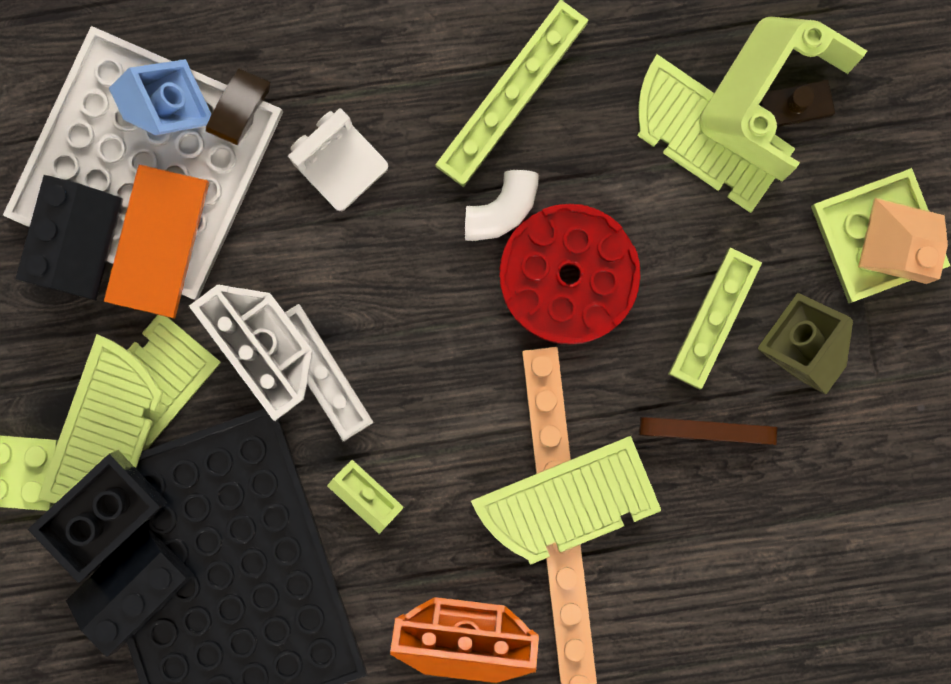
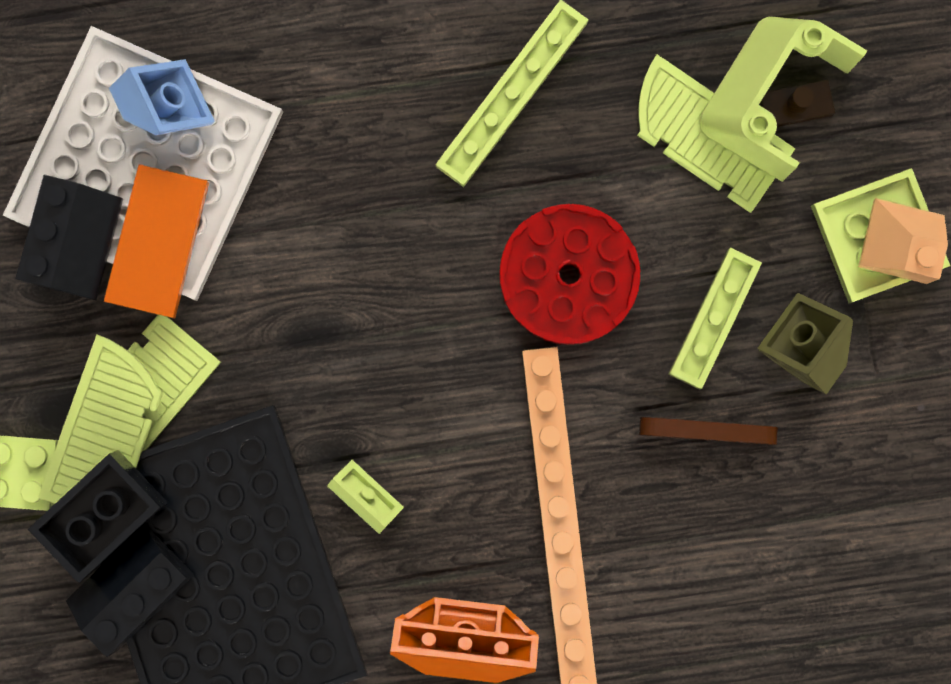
white wedge [189,285,313,421] -> none
dark brown slope [205,69,271,145] -> none
white tile [285,304,374,441] -> none
white bracket [288,108,388,211] -> none
white cylinder [465,170,539,241] -> none
yellowish green piece [471,436,661,565] -> none

